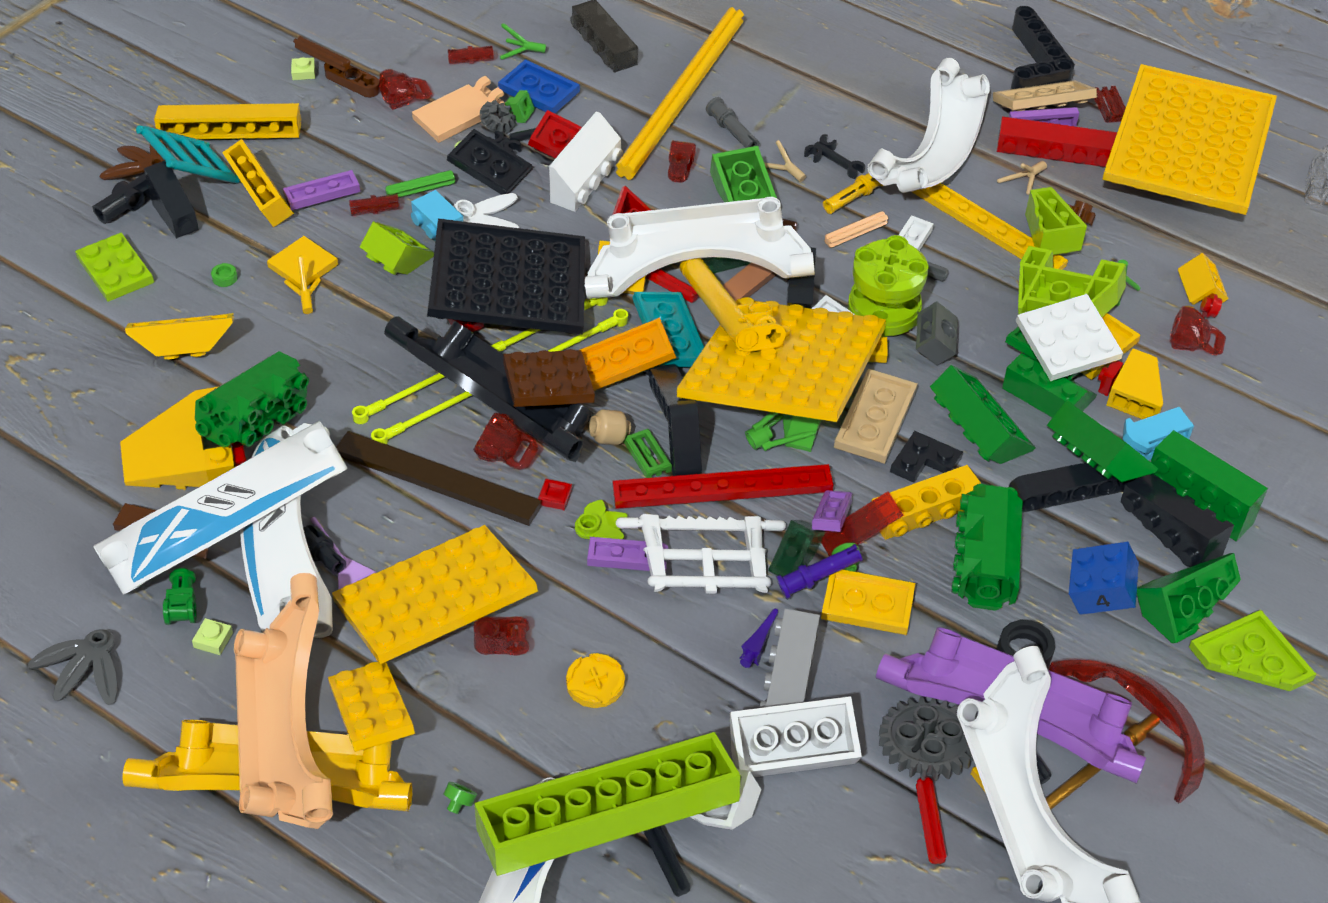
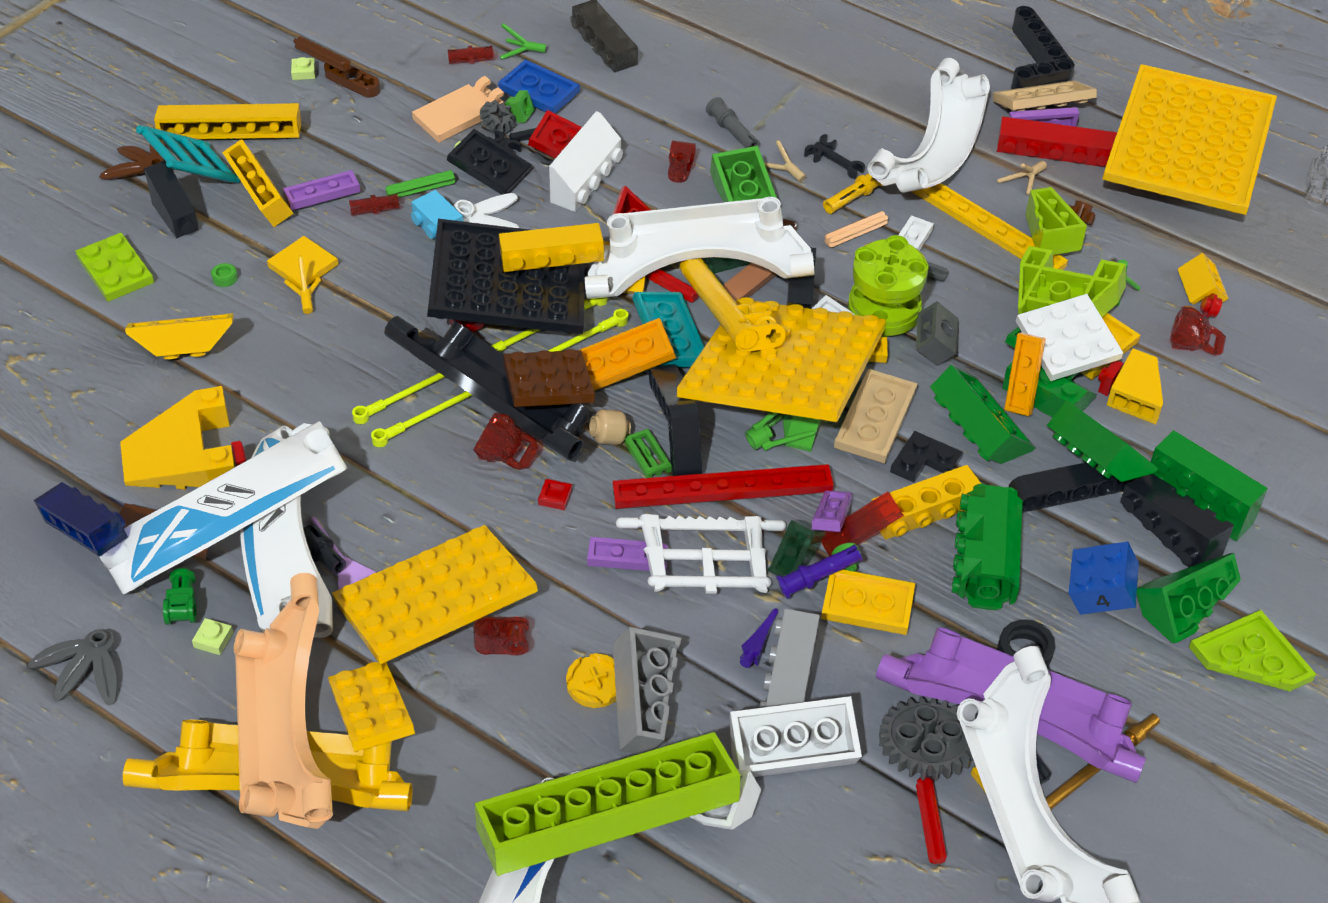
black piece [92,173,150,224] -> none
green brick [195,351,309,448] -> none
dark brown tile [336,431,541,526] -> none
lime slope [360,221,434,275] -> none
clear red piece [379,69,432,110] -> none
bright green tile [443,782,477,814] -> none
lime plate [575,500,627,539] -> none
yellow axle [615,7,744,180] -> none
black axle [643,826,690,897] -> none
clear red windscreen [1049,659,1205,804] -> none
clear red tile [1094,86,1126,123] -> none
medium azure piece [1122,407,1194,460] -> none
none -> clear blue brick [34,482,128,557]
none -> yellow brick [499,223,604,272]
none -> light grey wedge [613,627,681,754]
none -> light orange tile [1004,332,1046,416]

